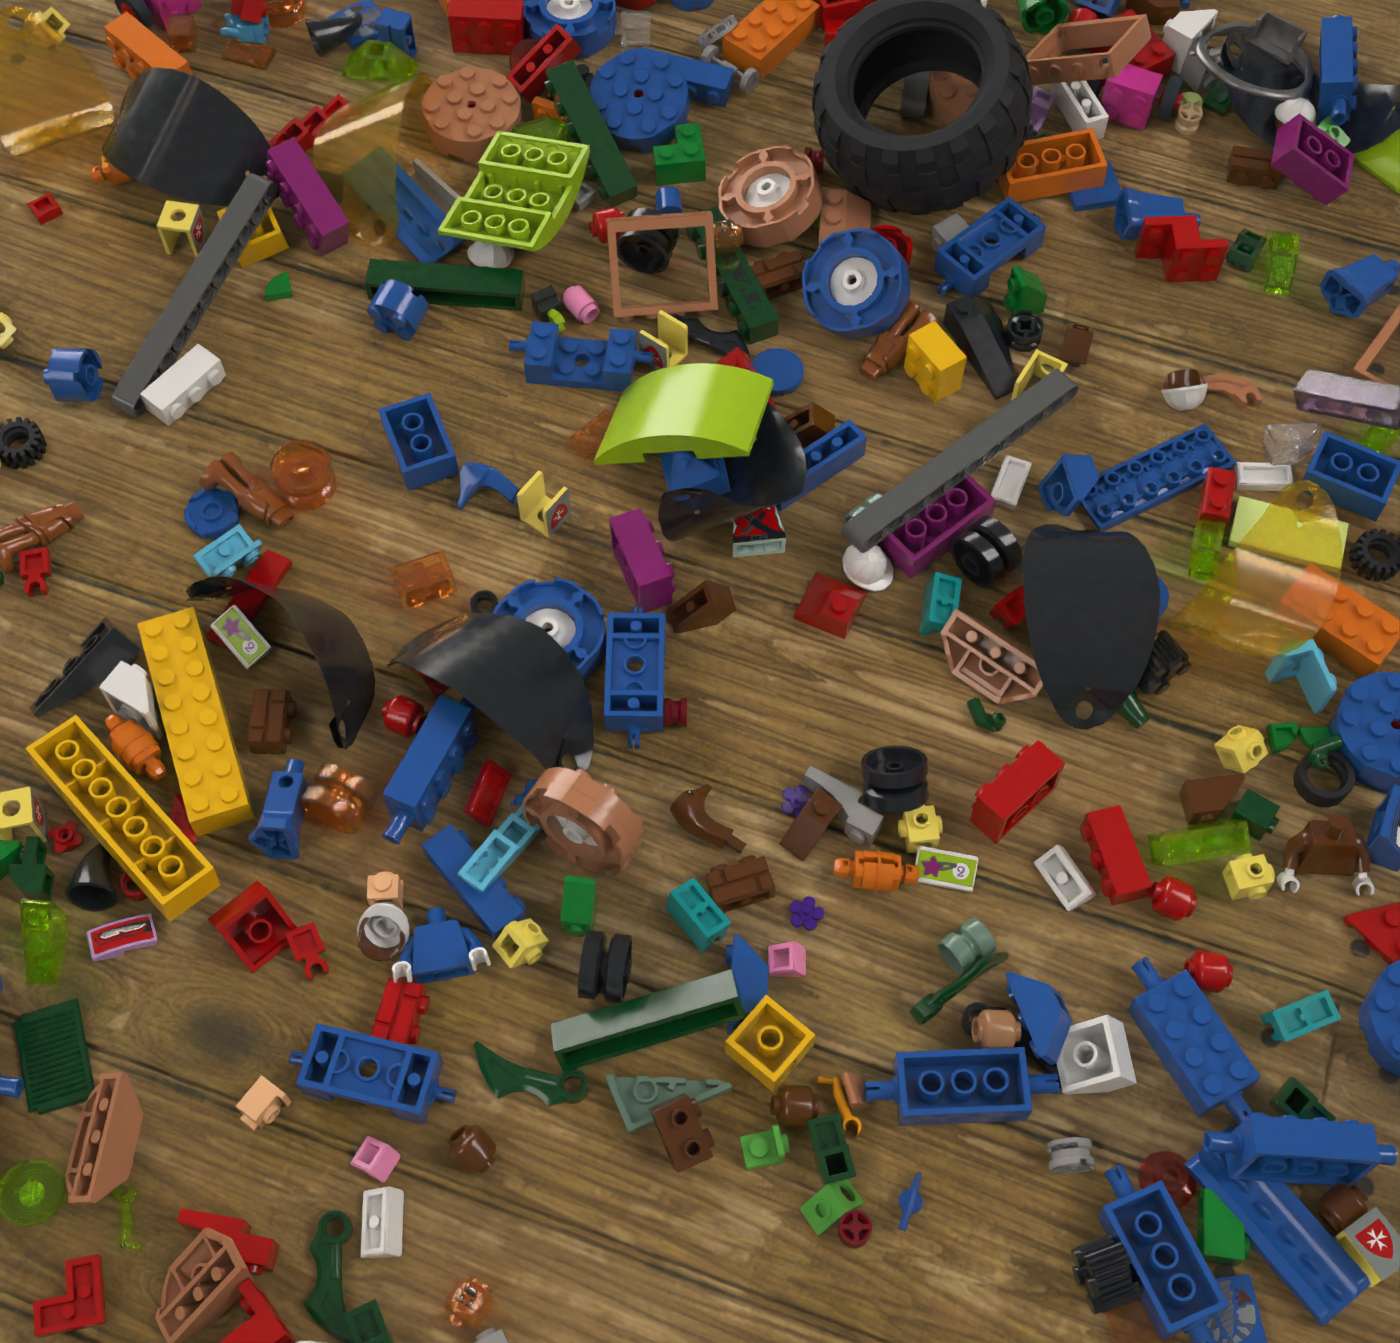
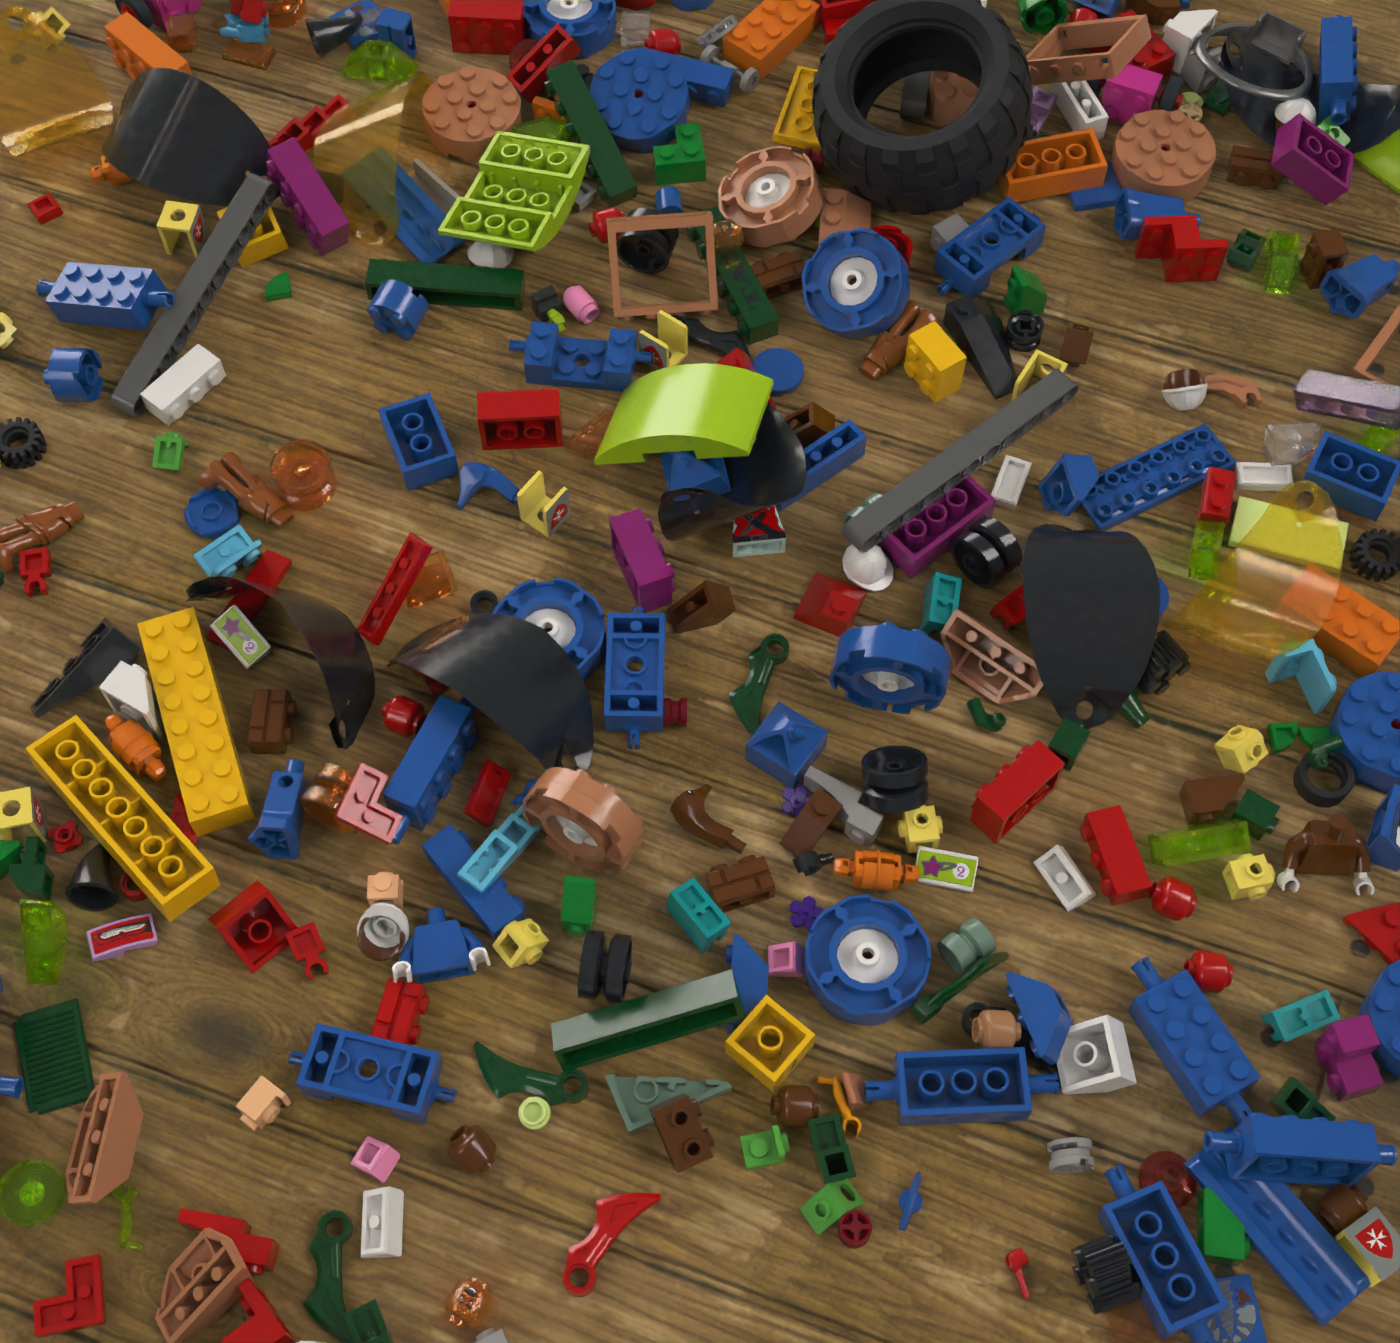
none -> blue brick [36,262,175,330]
none -> bright green bracket [152,432,190,472]
none -> plate [333,762,403,845]
none -> red tile [356,533,433,646]
none -> red brick [477,388,563,450]
none -> yellowish green plate [518,1096,551,1130]
none -> red piece [562,1193,661,1297]
none -> red head [644,28,681,55]
none -> dark green piece [728,633,789,735]
none -> blue piece [745,701,828,790]
none -> yellow piece [772,65,821,151]
none -> black piece [793,850,834,877]
none -> blue piece [804,894,931,1026]
none -> blue piece [829,622,951,714]
none -> red hand [1005,1248,1031,1299]
none -> dark green brick [1048,718,1091,771]
none -> nougat piece [1110,110,1216,203]
none -> reddish brown brick [1299,228,1349,290]
none -> magenta brick [1314,1014,1384,1102]

